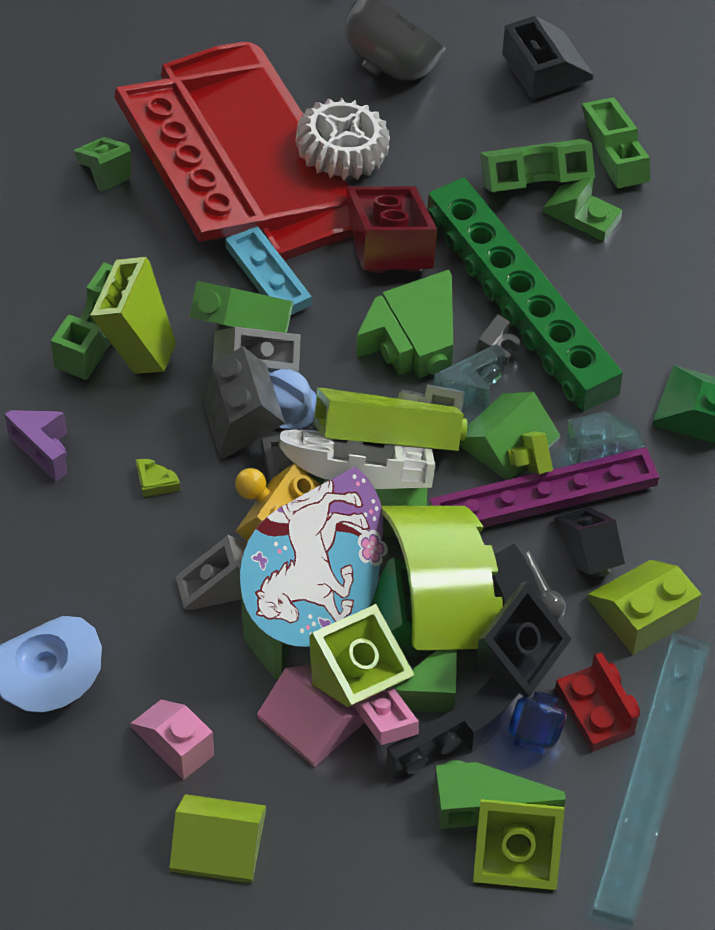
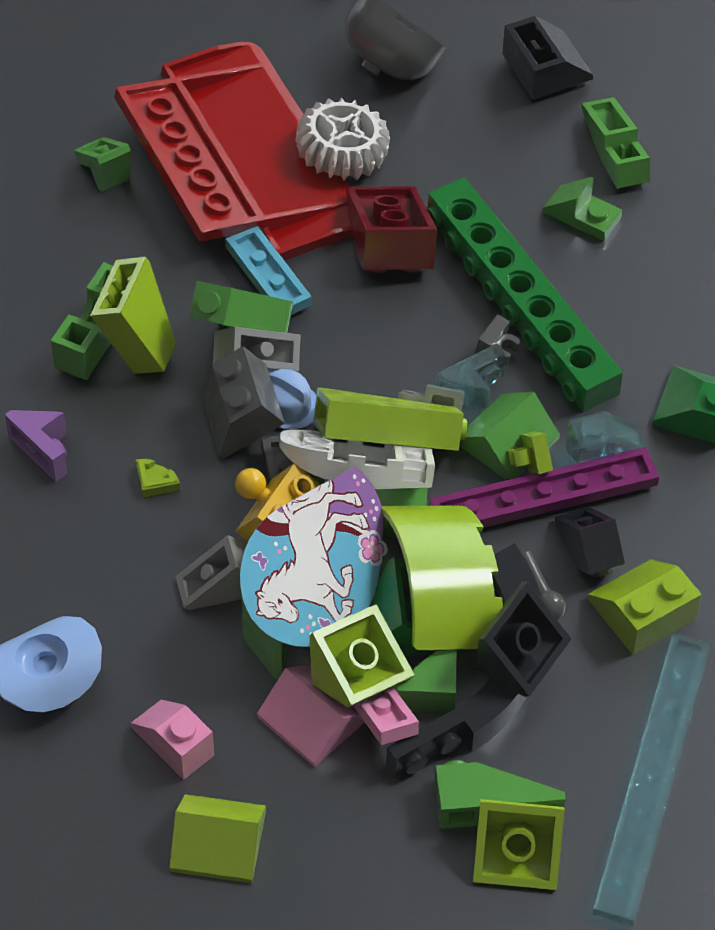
bright green slope [356,295,413,375] -> none
bright green slope [382,270,453,379] -> none
bright green arch [480,139,595,192] -> none
clear blue head [508,690,567,754] -> none
red bracket [555,652,640,752] -> none

